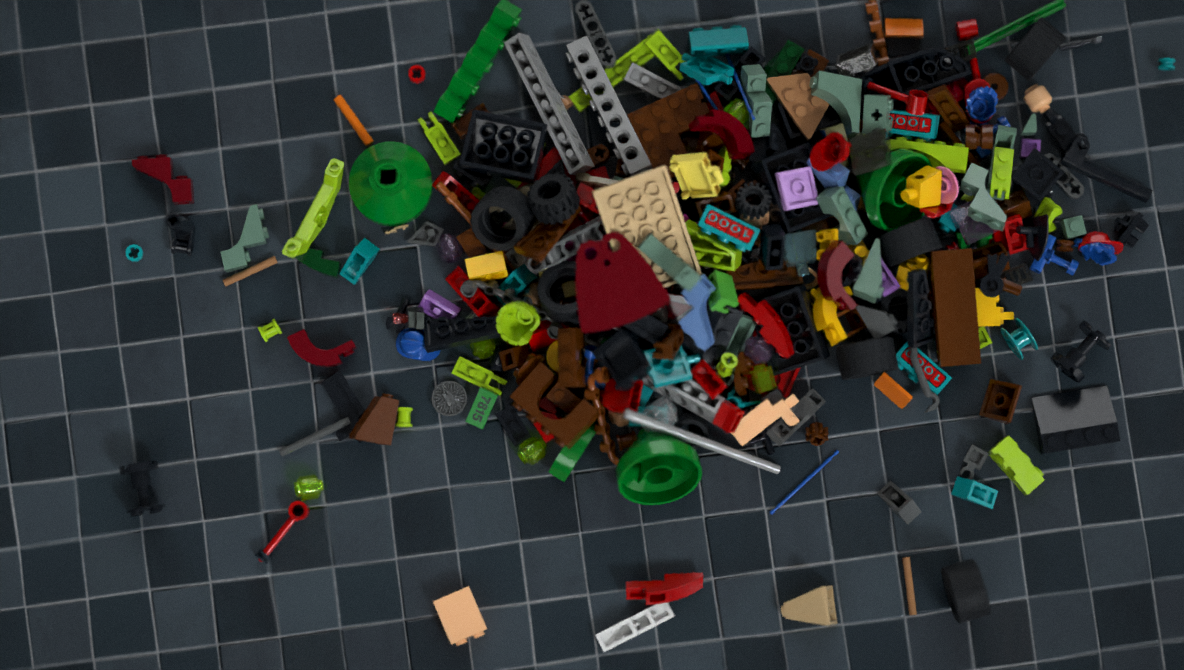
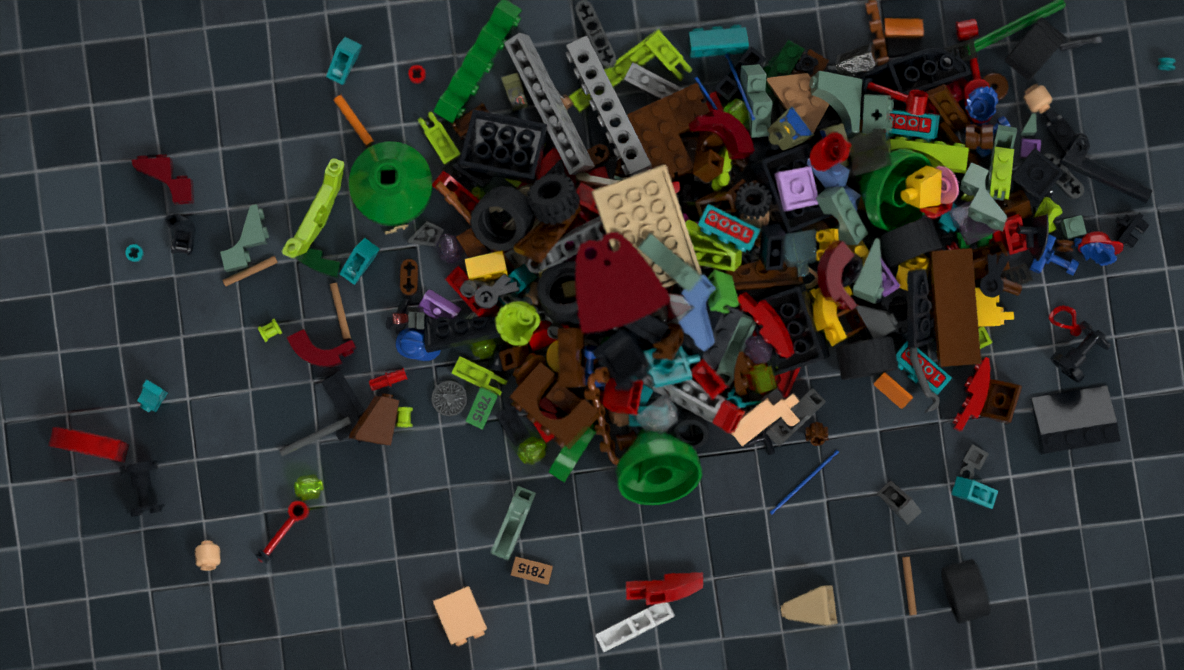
light grey piece [623,409,781,474] -> none
light yellow piece [670,152,724,199] -> none
teal plate [680,53,734,85] -> none
lime bush [716,353,738,377] -> none
lime wedge [987,435,1045,496] -> none
teal piece [1000,318,1038,360] -> none
none -> red brick [49,427,129,463]
none -> teal arch [137,380,168,412]
none -> light nougat head [195,541,221,571]
none -> teal arch [326,37,362,85]
none -> medium nougat bar [330,283,351,340]
none -> red axle [369,368,407,391]
none -> reddish brown beam [400,259,418,296]
none -> black piece [474,273,520,309]
none -> sand green arch [491,486,536,560]
none -> olive leg [501,72,528,112]
none -> medium nougat tile [511,557,553,585]
none -> torso [768,106,814,151]
none -> red slope [952,357,990,432]
none -> red piece [1049,305,1082,337]

